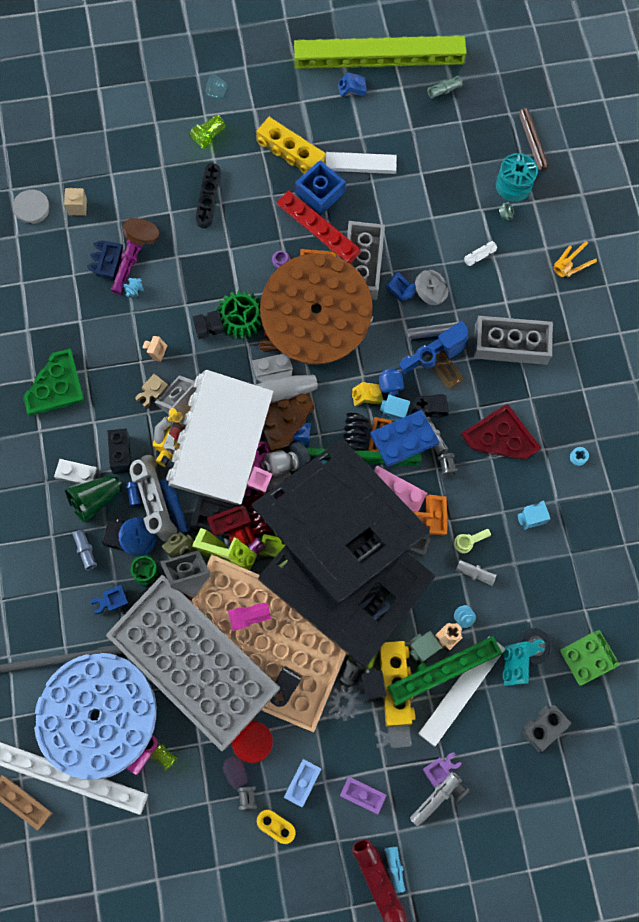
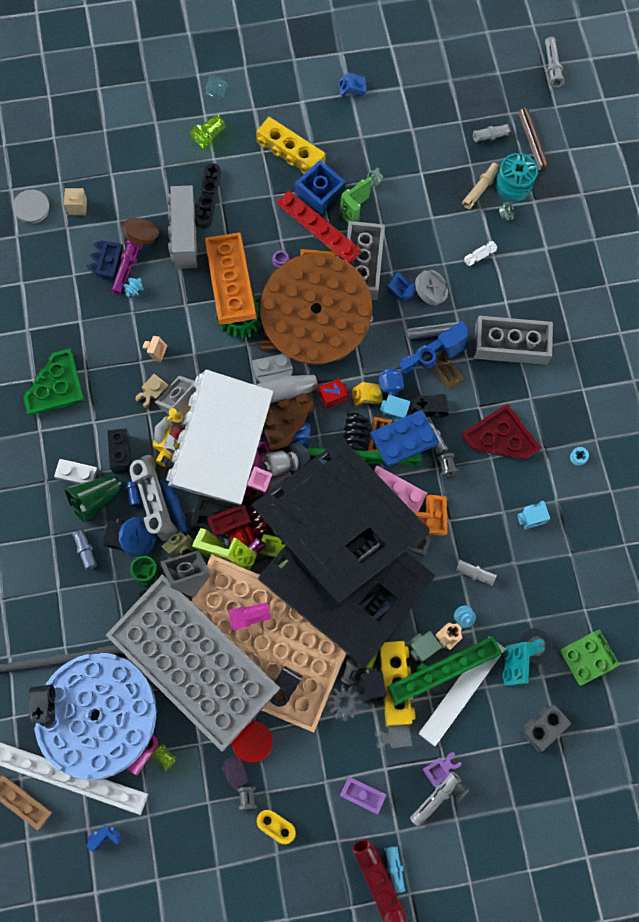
blue plate [90,585,129,614] -> none
black wheel [192,310,224,340] -> none
light blue plate [284,759,321,807] -> none
lime brick [294,35,466,69] -> none
white tile [326,152,396,174] -> none
sand green pin [427,76,463,98] -> none
yellowish green plate [454,529,491,553] -> none
light orange plant [553,241,597,278] -> none
none -> black piece [29,684,56,727]
none -> blue bracket [86,825,122,852]
none -> light grey brick [167,185,197,269]
none -> orange plate [205,232,257,325]
none -> red brick [318,379,349,409]
none -> bright green bracket [340,177,372,223]
none -> sand green plate [367,168,383,187]
none -> tan pin [462,163,500,209]
none -> light grey pin [473,124,510,142]
none -> light grey pin [545,37,565,88]

